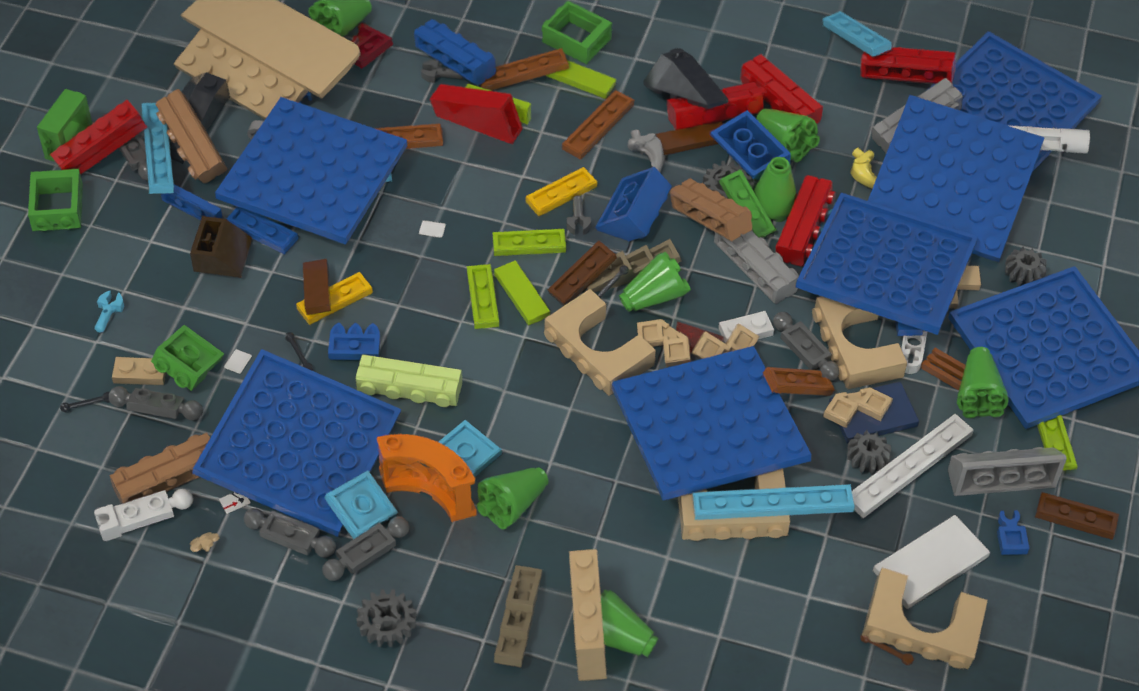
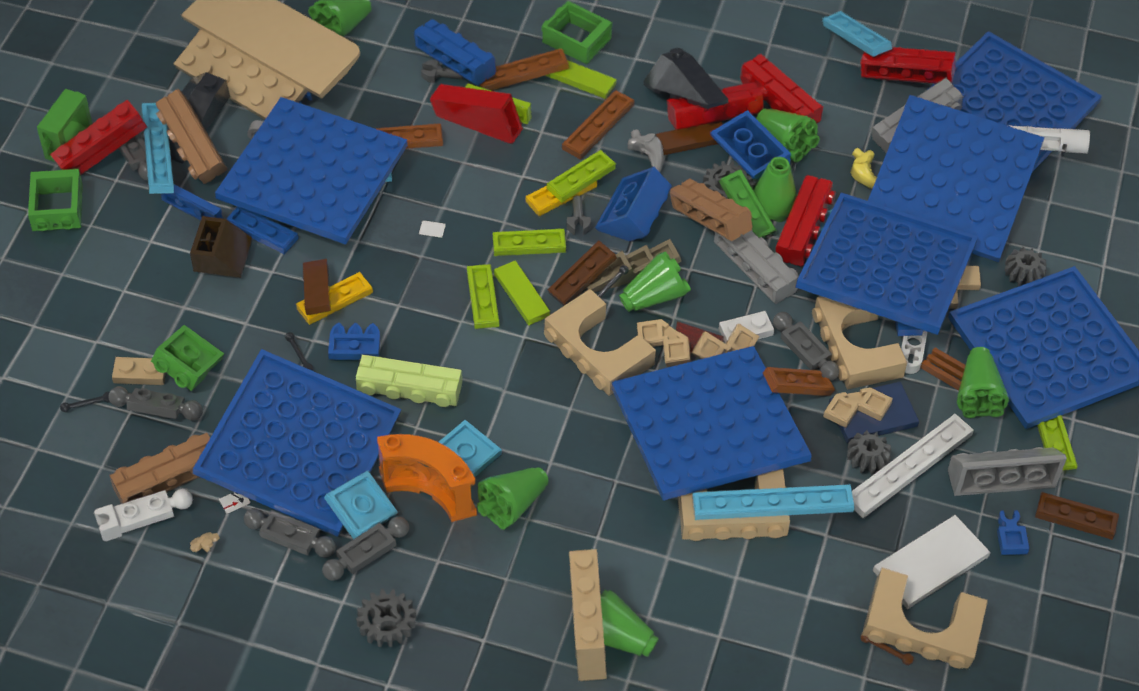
medium azure bar [95,291,124,333] -> none
white sticker [224,349,252,374] -> none
dark red wing [351,23,393,68] -> none
dark tan slope [494,565,542,667] -> none
none -> lime tile [547,150,616,202]

